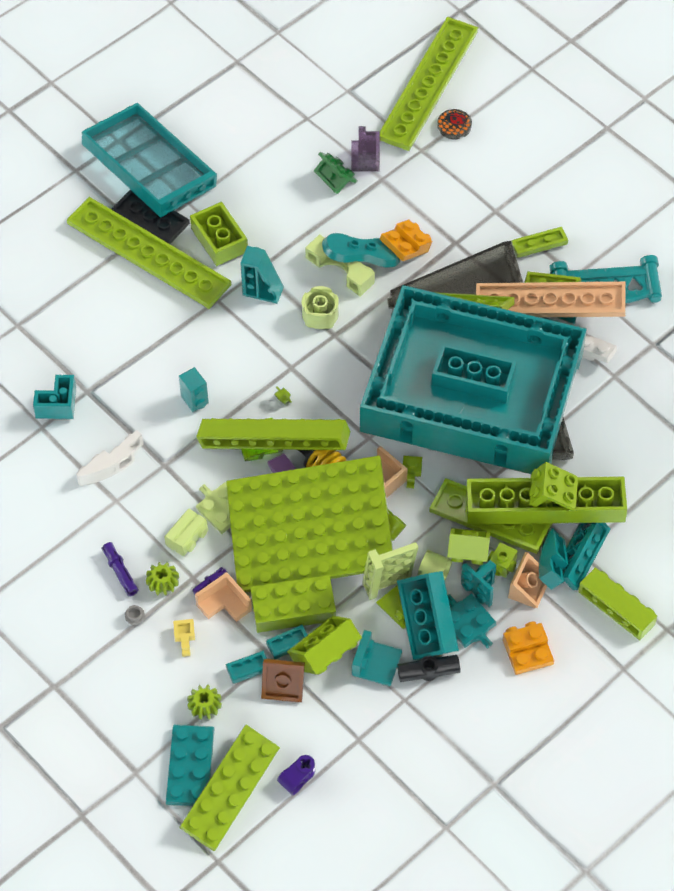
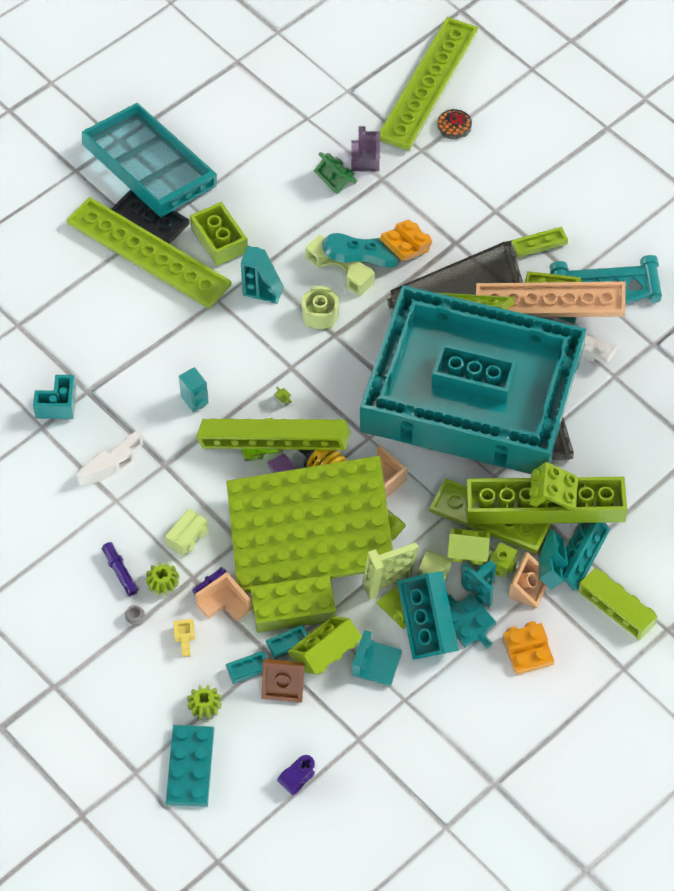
lime plate [179,724,280,851] -> none
yellowish green plate [196,482,231,534] -> none
black piece [397,655,461,682] -> none
lime plate [403,455,423,489] -> none

